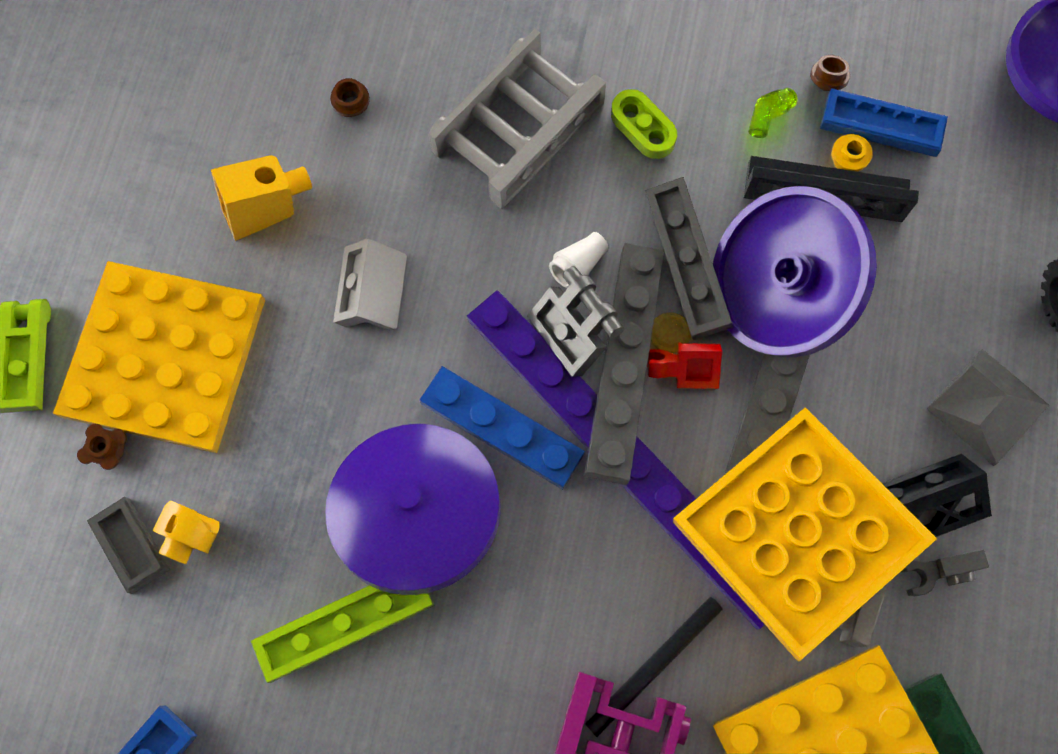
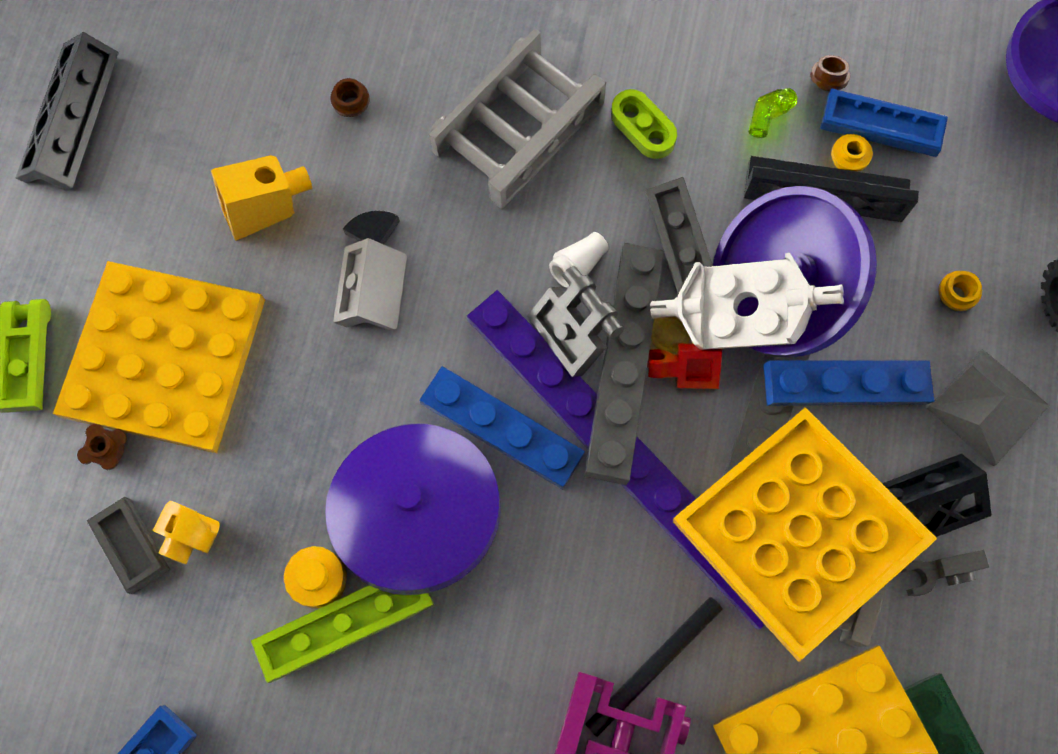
none -> black fence [16,32,119,190]
none -> yellow piece [284,546,347,609]
none -> black tile [343,211,400,244]
none -> white plate [650,253,844,350]
none -> blue plate [764,360,934,406]
none -> yellow plate [938,271,982,311]

